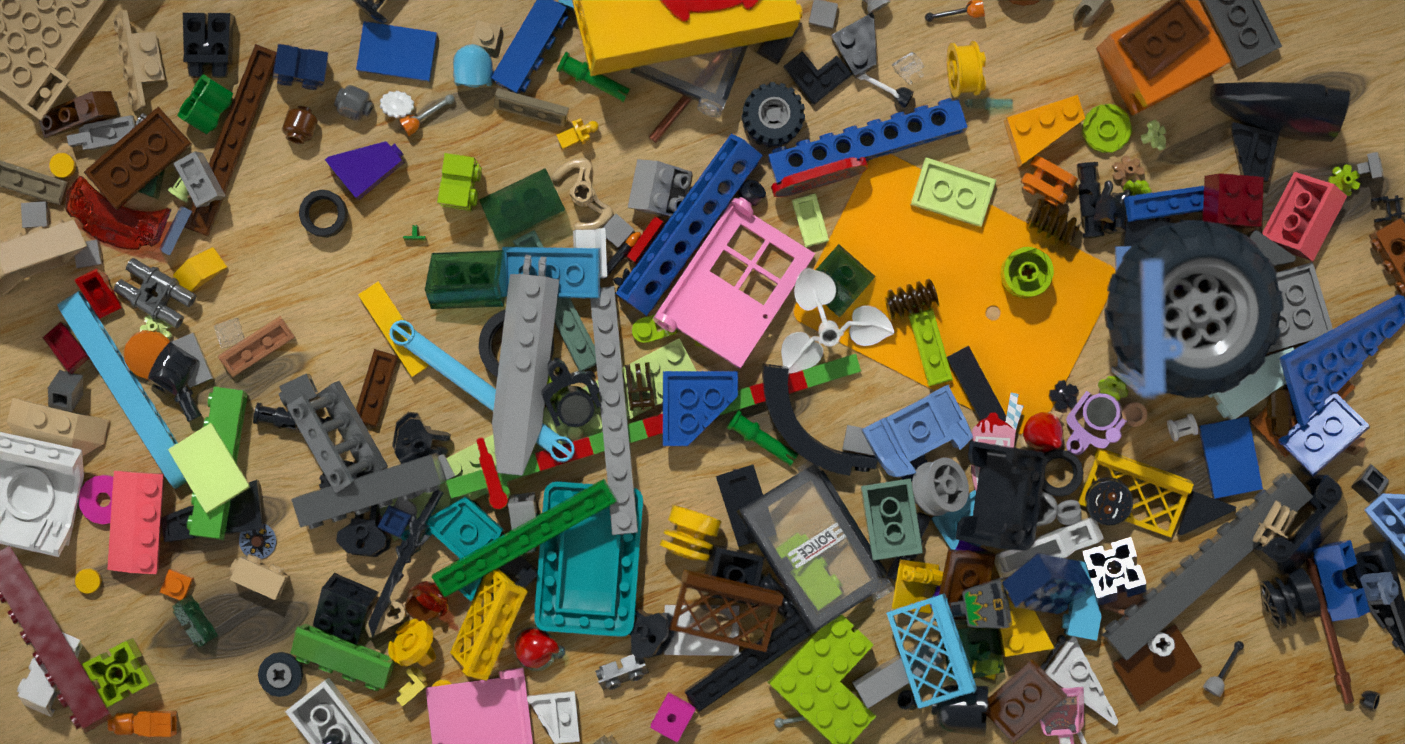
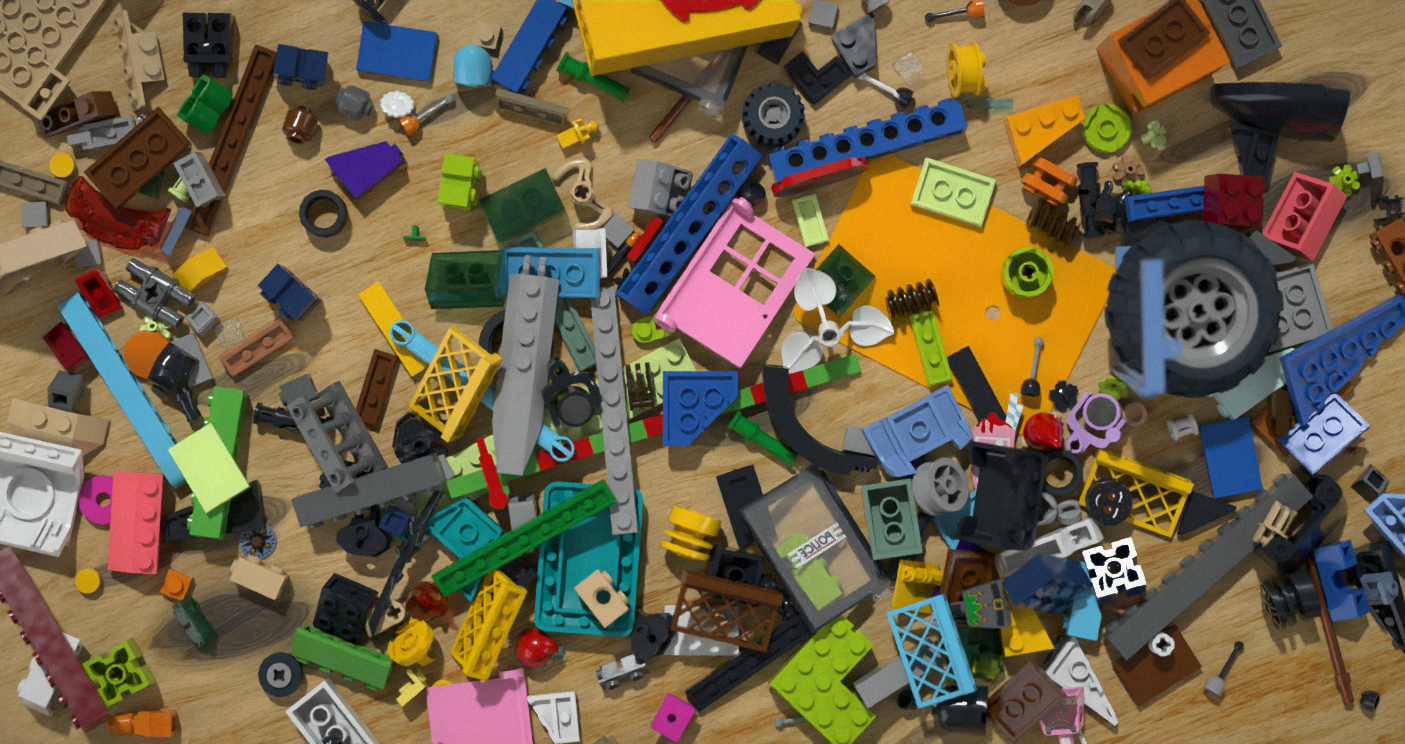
none -> light grey tile [185,301,220,336]
none -> dark blue brick [257,263,322,321]
none -> yellow fence [408,326,503,443]
none -> tan brick [574,569,630,628]
none -> hinge [1020,337,1044,397]

